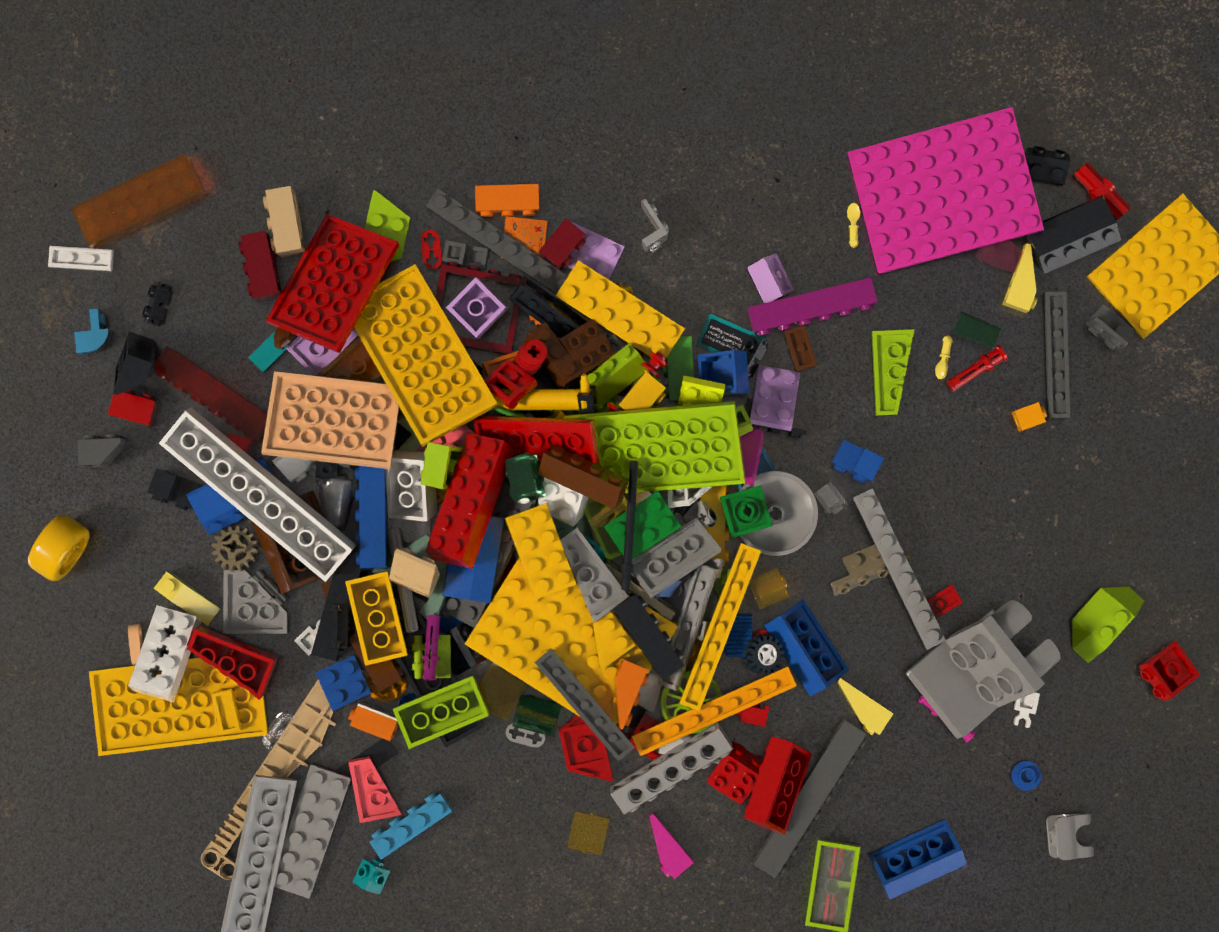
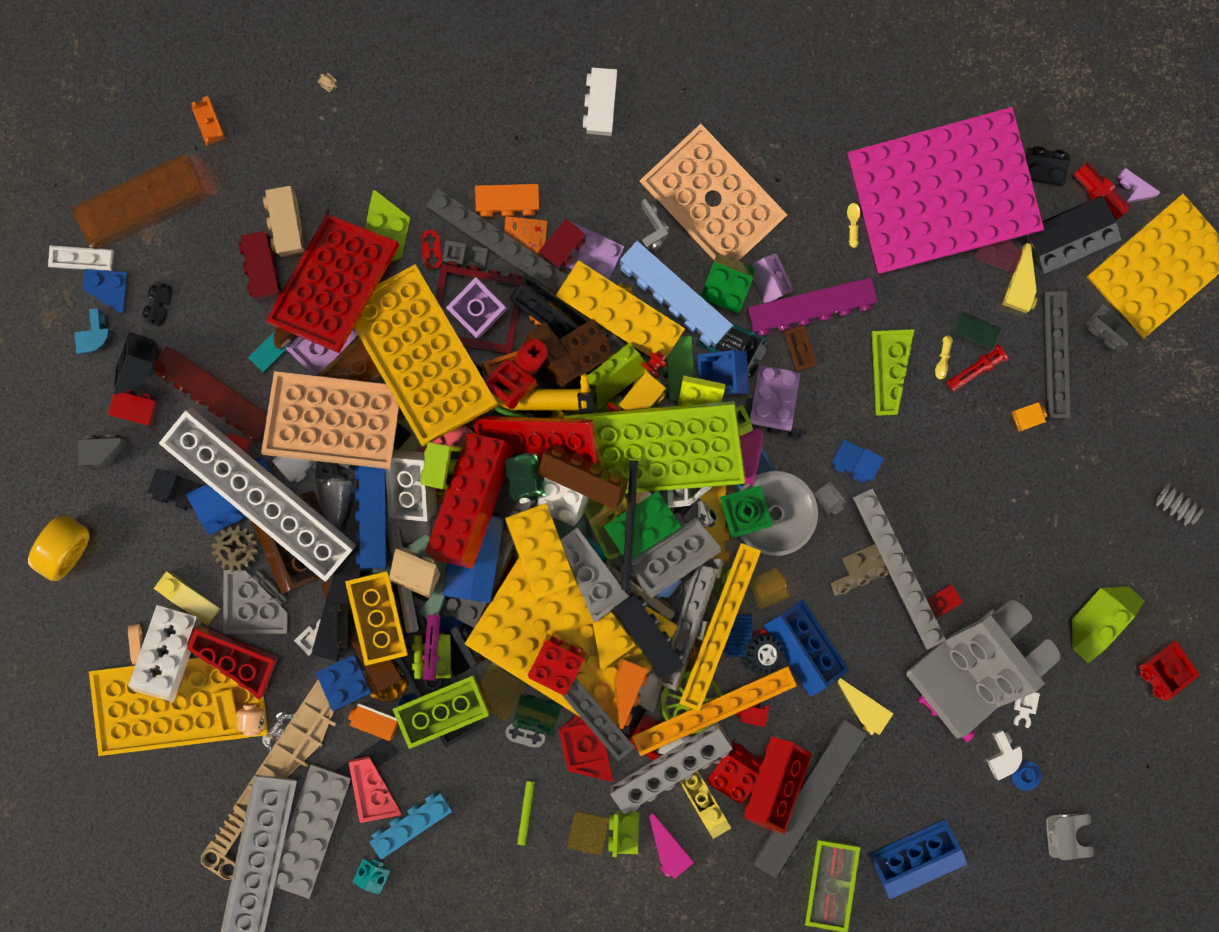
none -> blue wing [83,269,128,313]
none -> orange hinge [191,96,227,146]
none -> light nougat head [236,703,265,736]
none -> tan plate [318,73,337,92]
none -> lime bar [517,781,535,845]
none -> red bracket [528,633,586,695]
none -> white brick [583,68,617,136]
none -> lime bracket [608,810,639,857]
none -> light blue brick [620,241,733,348]
none -> light nougat plate [639,124,787,261]
none -> light yellow slope [680,770,731,839]
none -> green brick [701,253,757,313]
none -> white brick [986,730,1022,780]
none -> lavender slope [1117,168,1160,203]
none -> light grey piece [1156,483,1205,526]

